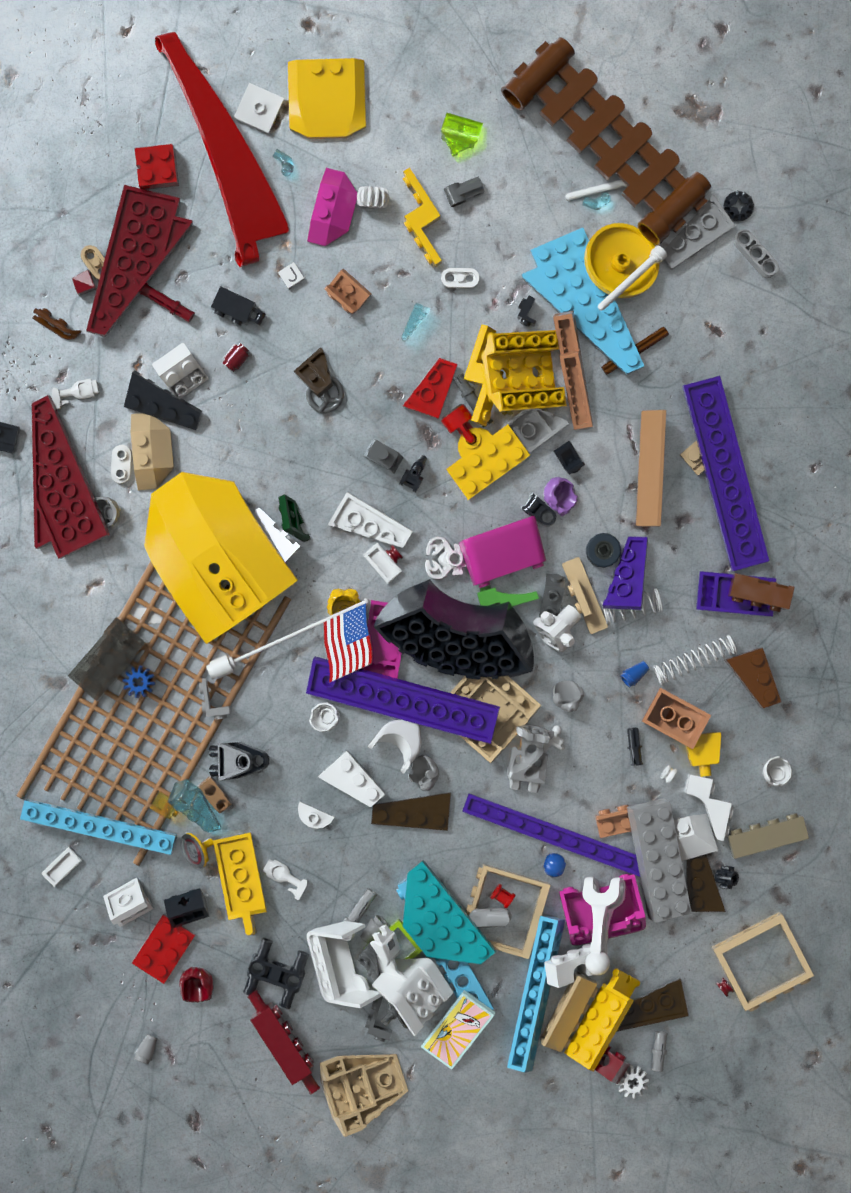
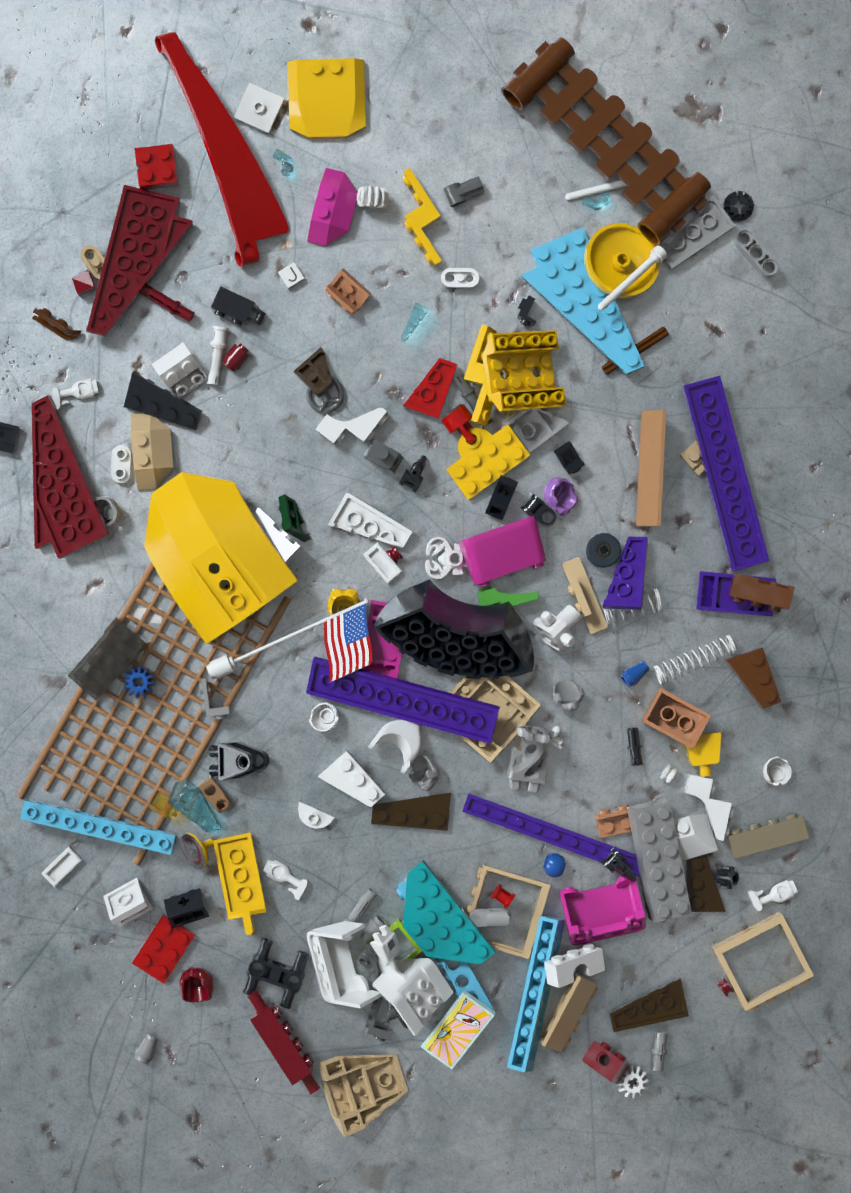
clear neon green slope [441,112,483,157] -> none
dark grey bracket [539,574,566,617] -> none
nougat slope [553,311,593,430] -> none
yellow hinge [564,968,640,1072] -> none
white piece [583,877,626,975] -> none
none -> white pin [207,326,230,385]
none -> white arch [315,408,388,445]
none -> black brick [485,475,518,520]
none -> black piece [600,848,636,882]
none -> white piece [747,880,798,911]

